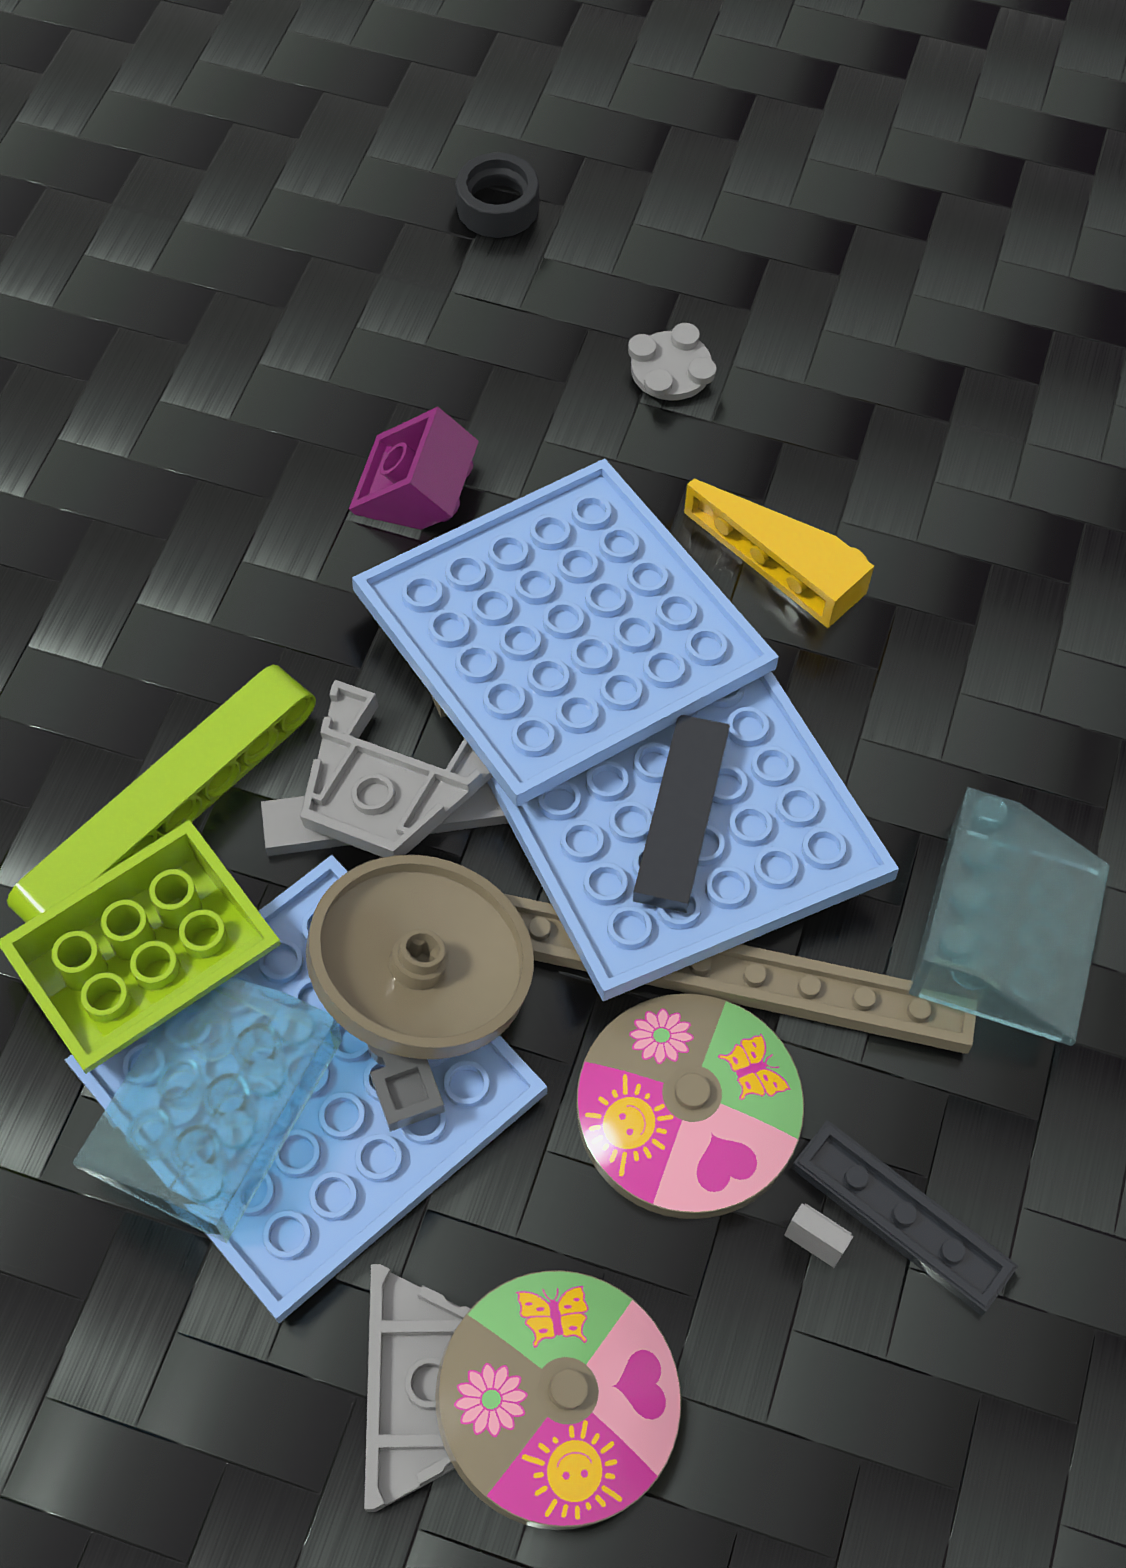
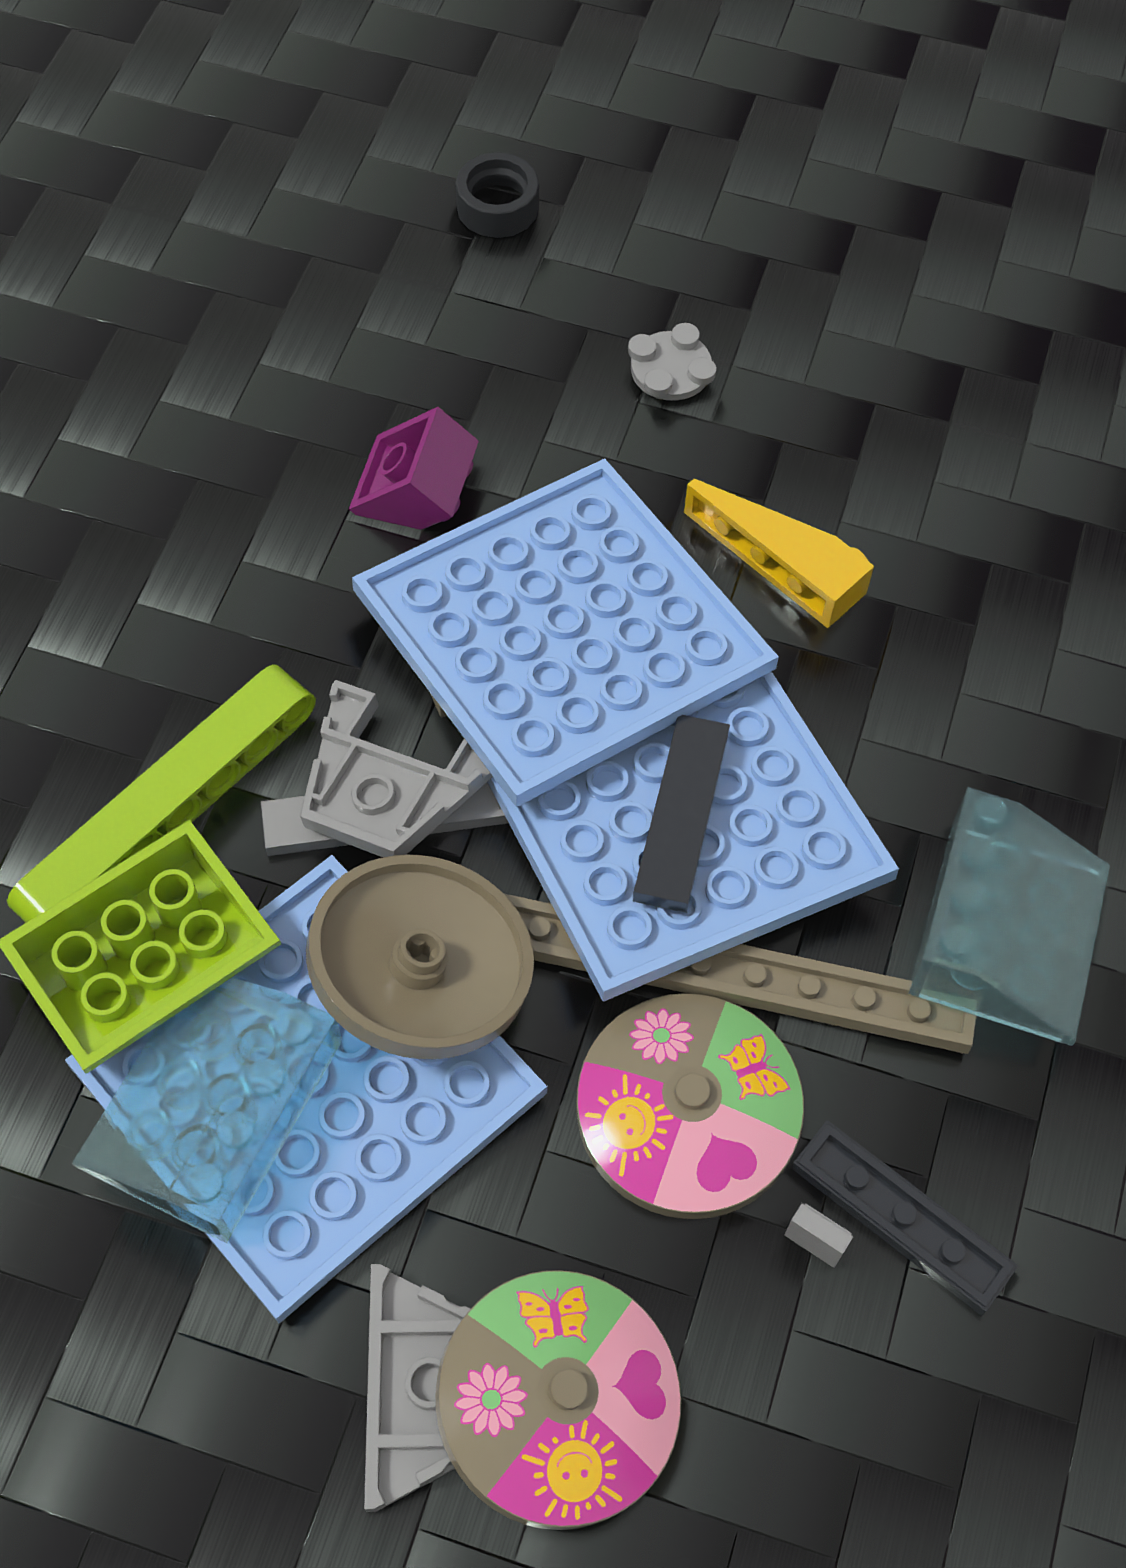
dark grey plate [367,1044,445,1132] -> none

